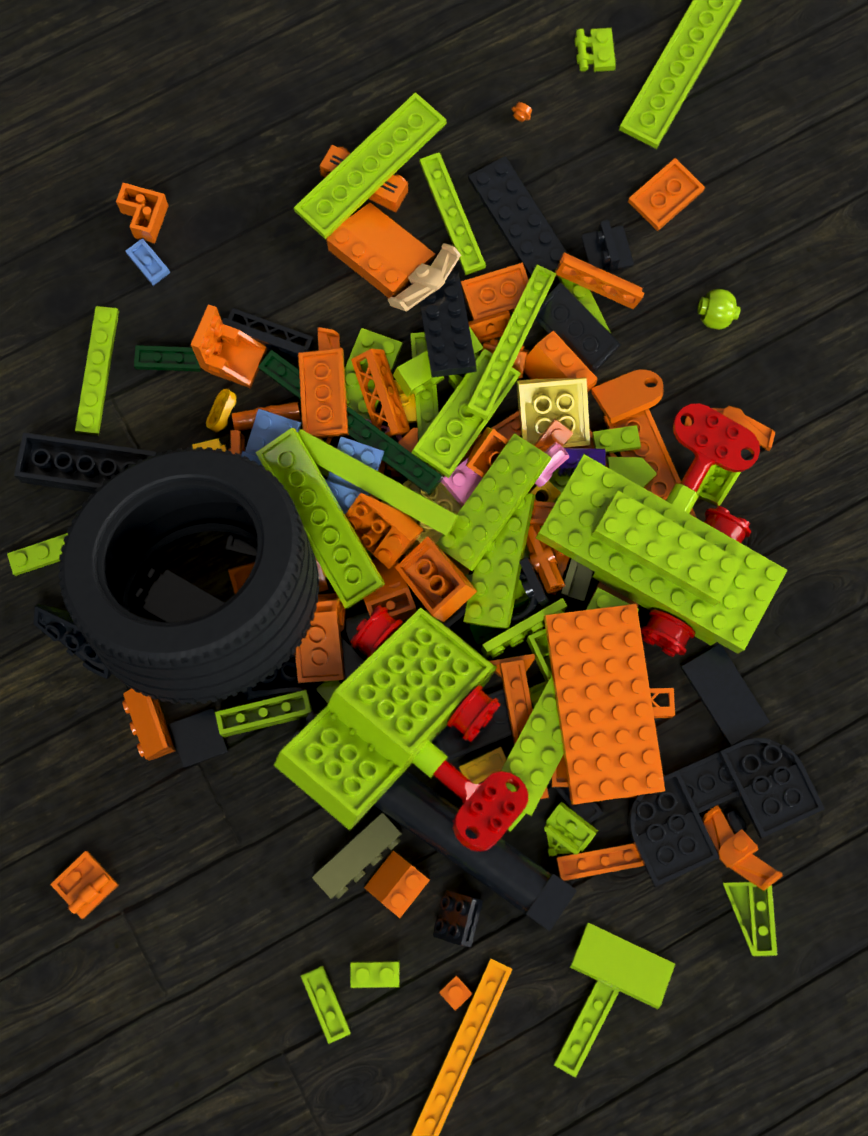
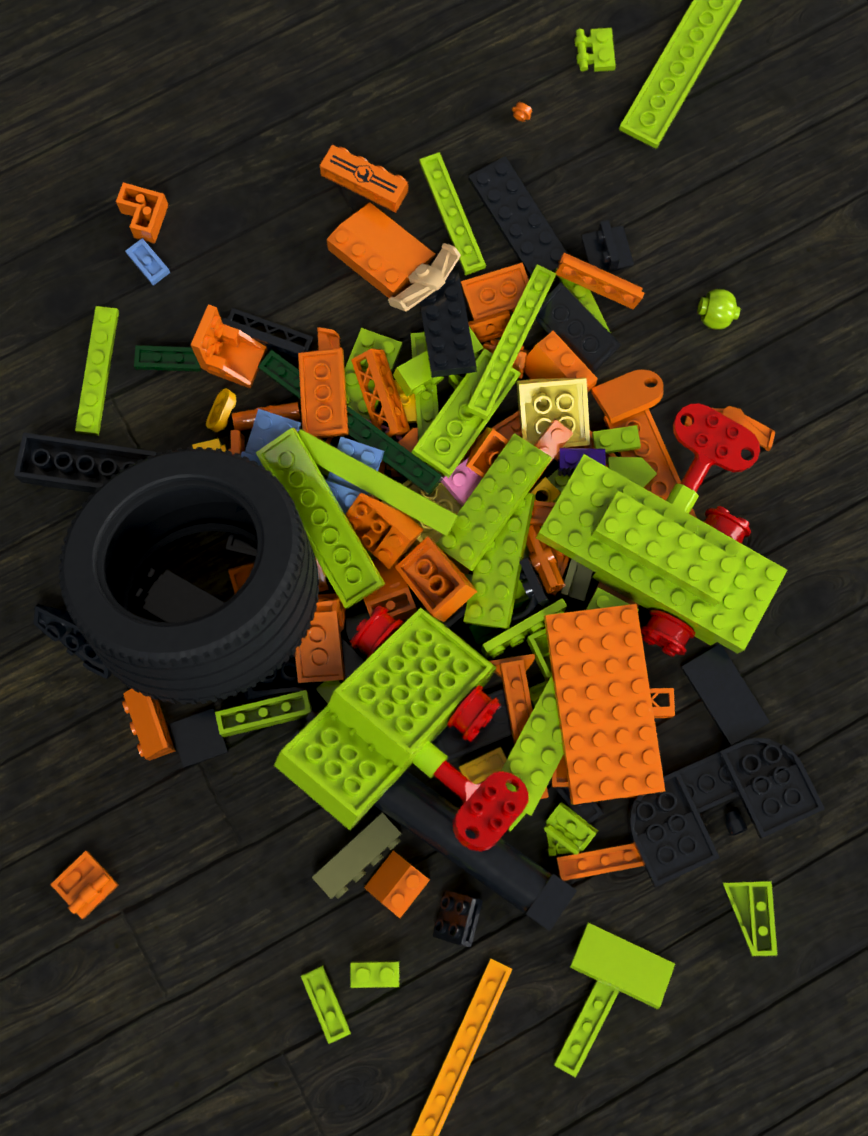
lime plate [7,533,68,576] -> none
lime plate [294,92,446,240] -> none
orange plate [439,976,473,1011] -> none
bright pink piece [535,442,569,487] -> none
orange plate [628,158,705,231] -> none
lime bracket [696,465,741,506] -> none
orange plate [702,805,782,891] -> none

